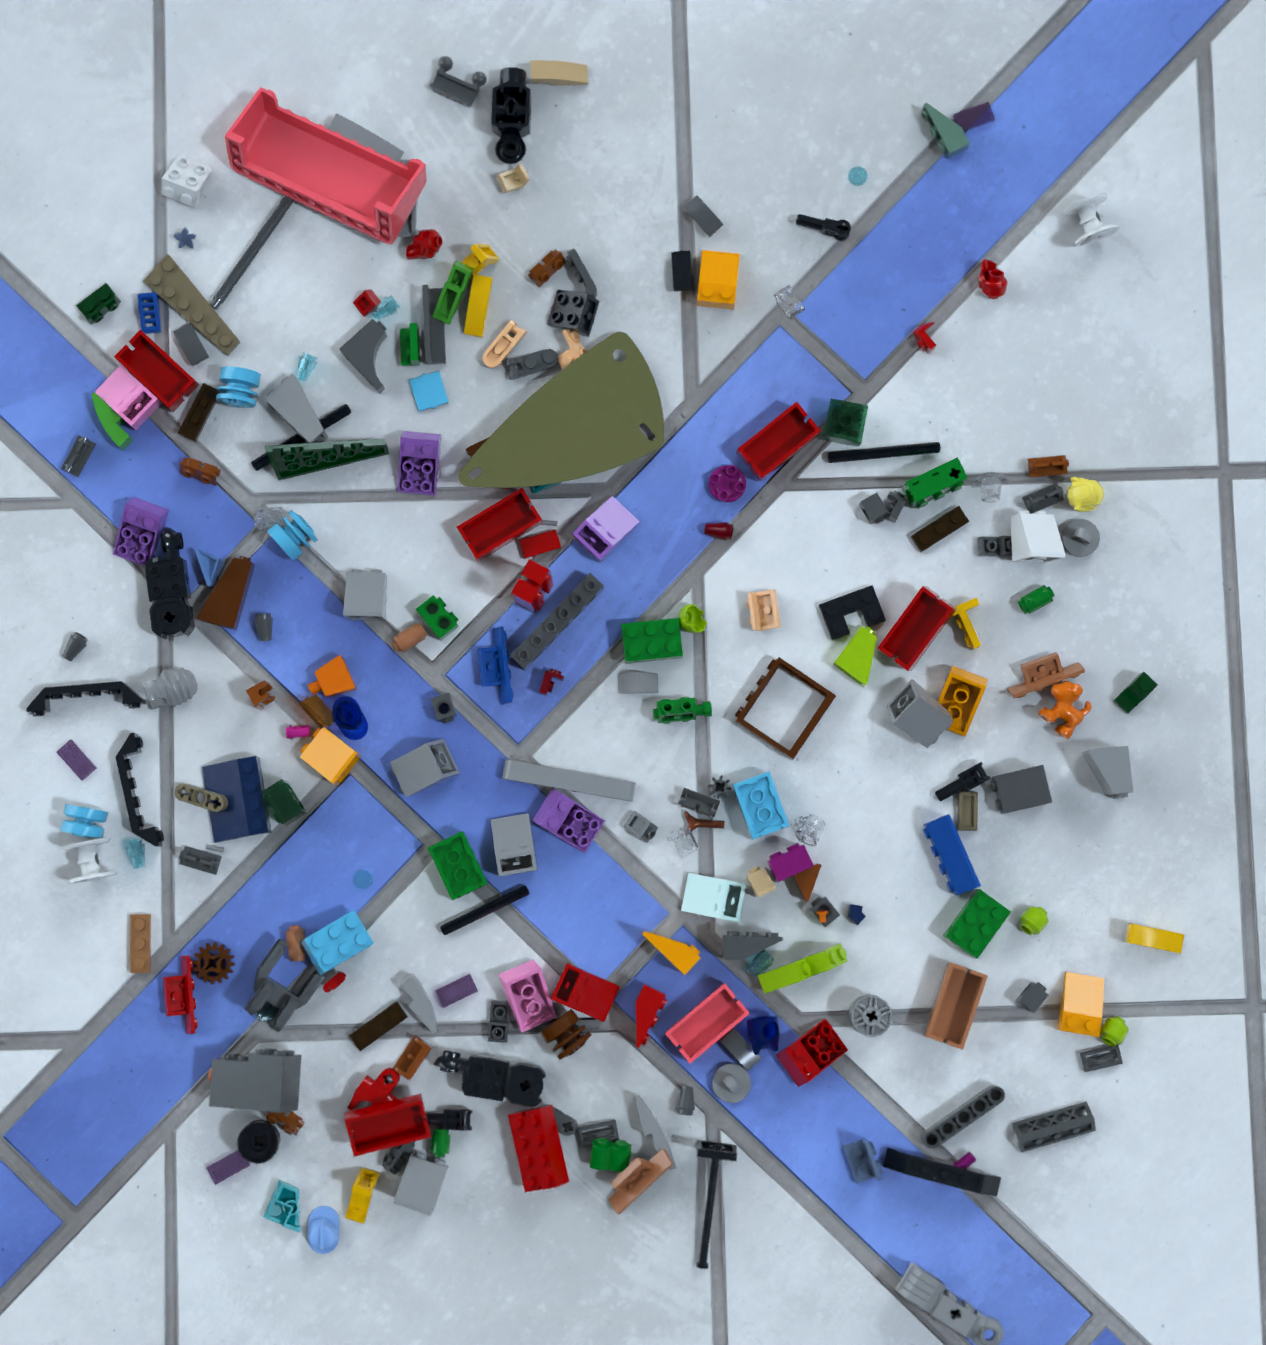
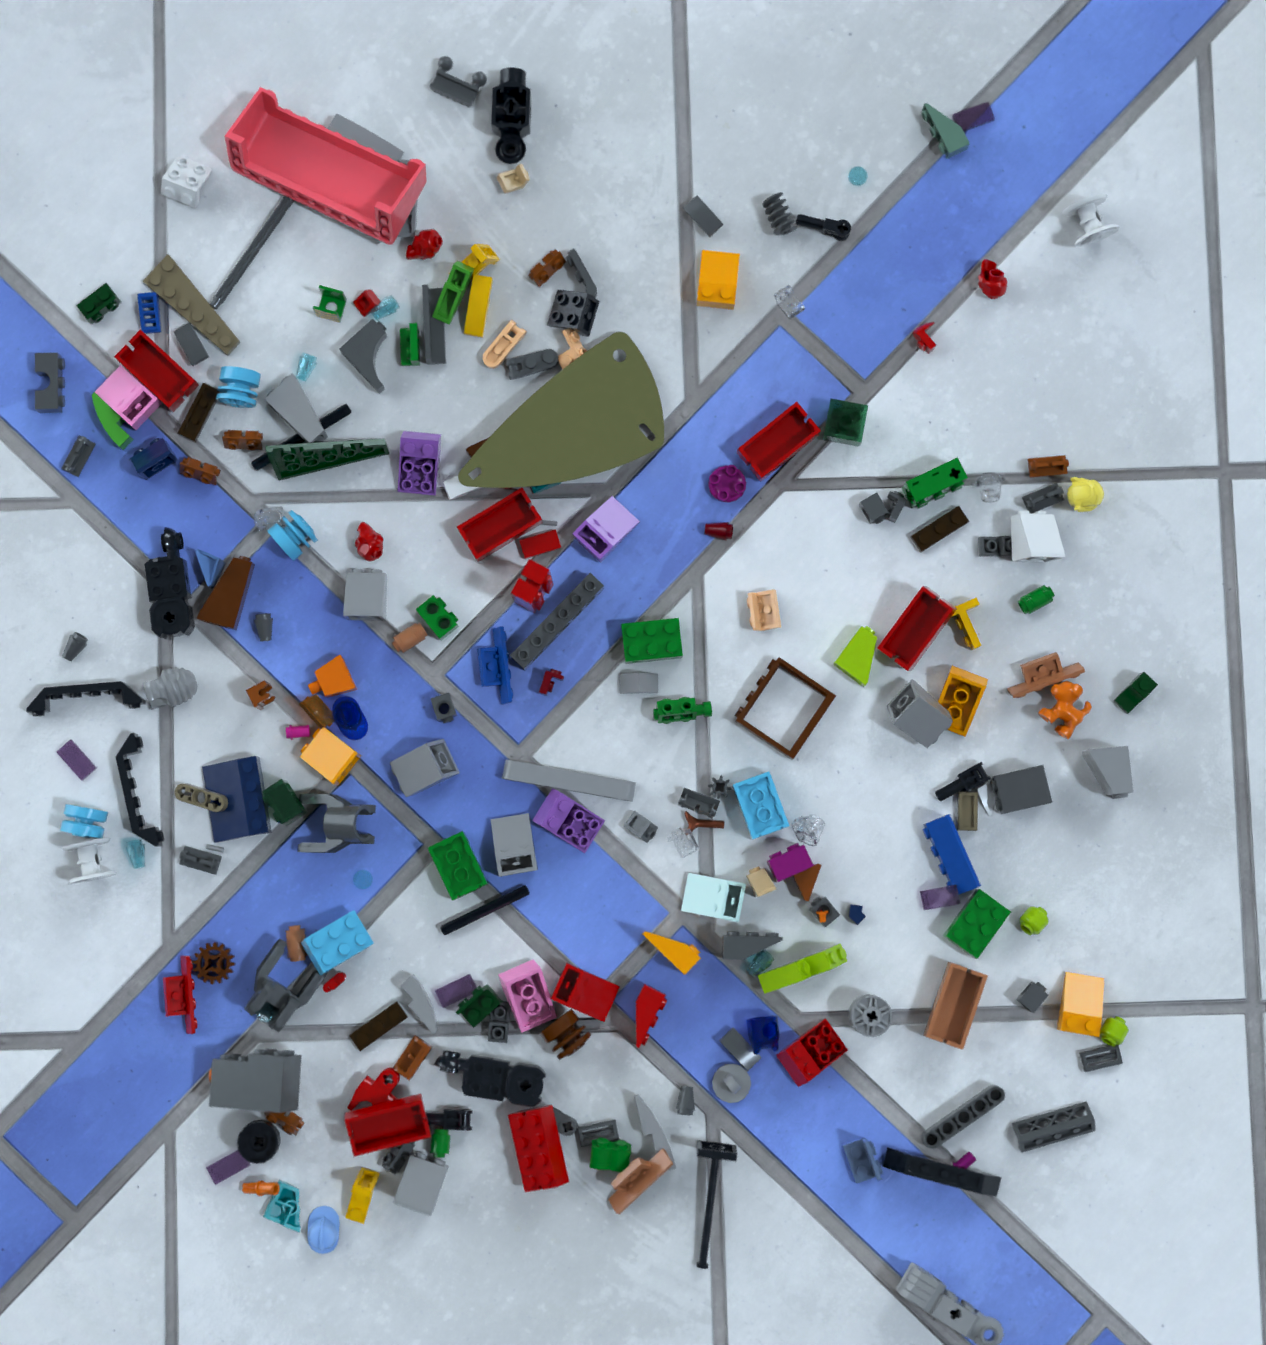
medium lavender slope [113,497,169,566] -> none
medium nougat plate [130,914,151,973] -> none
sand blue plant [173,227,197,249] -> none
medium azure piece [409,371,449,412] -> none
tan slope [530,60,588,86] -> none
coral piece [665,983,750,1064] -> none
black slope [672,250,693,292] -> none
lime hair [679,604,707,633] -> none
black plate [818,585,886,641] -> none
black axle [827,442,941,463] -> none
light grey tile [1061,519,1100,557] -> none
yellow slope [1125,923,1184,954] -> none
none -> dark grey arch [35,353,65,413]
none -> dark blue slope [130,438,178,480]
none -> dark orange hinge [222,430,263,451]
none -> orange axle [242,1180,280,1196]
none -> dark grey piece [298,794,376,853]
none -> green piece [313,285,347,323]
none -> red head [355,522,384,562]
none -> white slope [442,468,484,500]
none -> dark green bracket [455,984,503,1028]
none -> dark grey piece [762,192,797,235]
none -> clear purple tile [920,885,960,910]
none -> white sticker [977,782,996,817]

